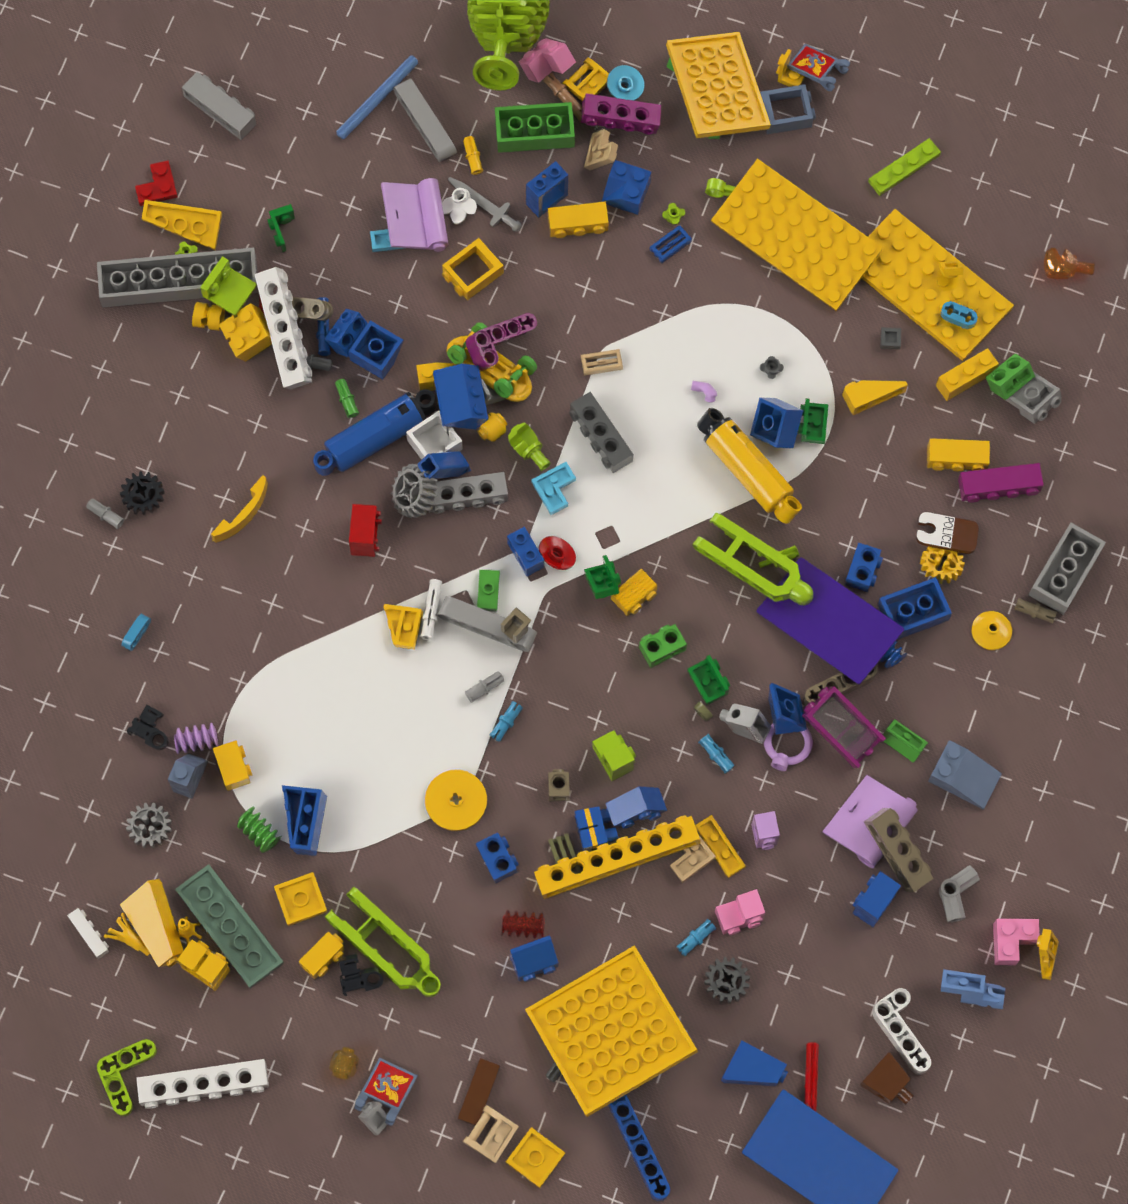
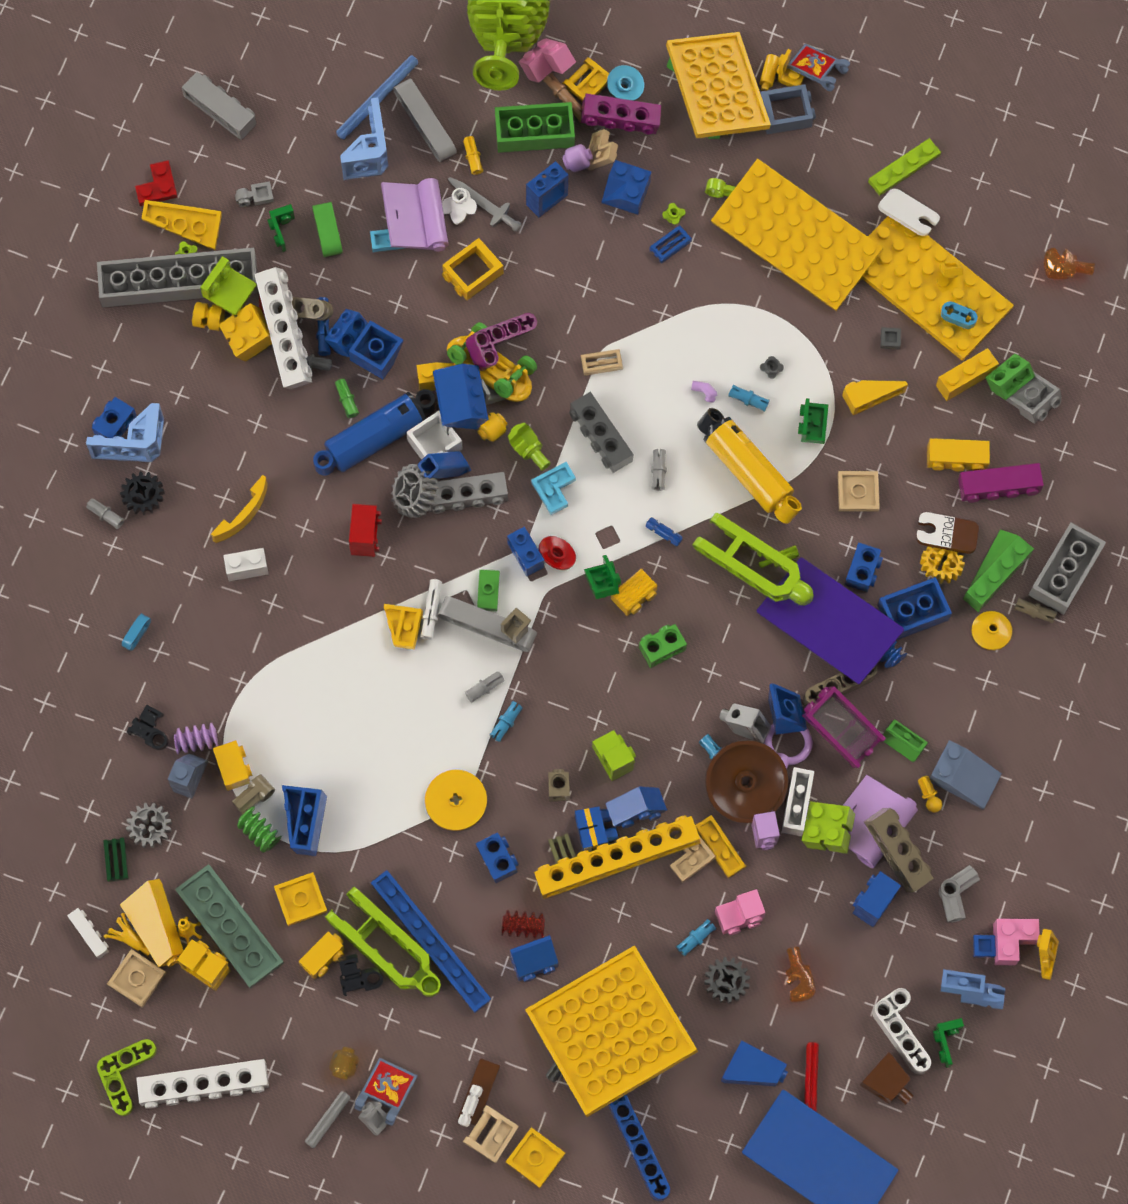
yellow brick [548,202,609,238] -> none
green bracket [687,655,730,706] -> none
olive tile [694,702,713,721] -> none
blue slope [750,397,803,448] -> none
none -> light blue bracket [86,403,164,462]
none -> blue brick [92,397,137,438]
none -> dark green tile [103,837,129,882]
none -> tan plate [107,949,166,1008]
none -> white brick [223,548,269,582]
none -> dark tan piece [232,774,275,814]
none -> light grey plate [235,181,274,207]
none -> light grey axle [305,1091,350,1148]
none -> bright green beam [312,202,343,257]
none -> light blue bracket [340,97,388,180]
none -> blue plate [371,870,491,1013]
none -> white axle [458,1085,483,1127]
none -> lavender head [563,144,593,172]
none -> blue axle [646,517,683,546]
none -> light grey pin [651,449,667,491]
none -> reddish brown dish [705,740,788,823]
none -> dark azure pin [728,384,770,412]
none -> yellow cylinder [759,54,779,91]
none -> white brick [781,767,814,836]
none -> clear orange piece [785,947,816,1003]
none -> lime piece [802,801,856,854]
none -> tan plate [837,471,880,512]
none -> white piece [878,189,940,236]
none -> yellow axle [918,776,942,813]
none -> green bracket [933,1018,964,1068]
none -> bright green wedge [963,529,1034,612]
none -> blue plate [973,935,996,958]

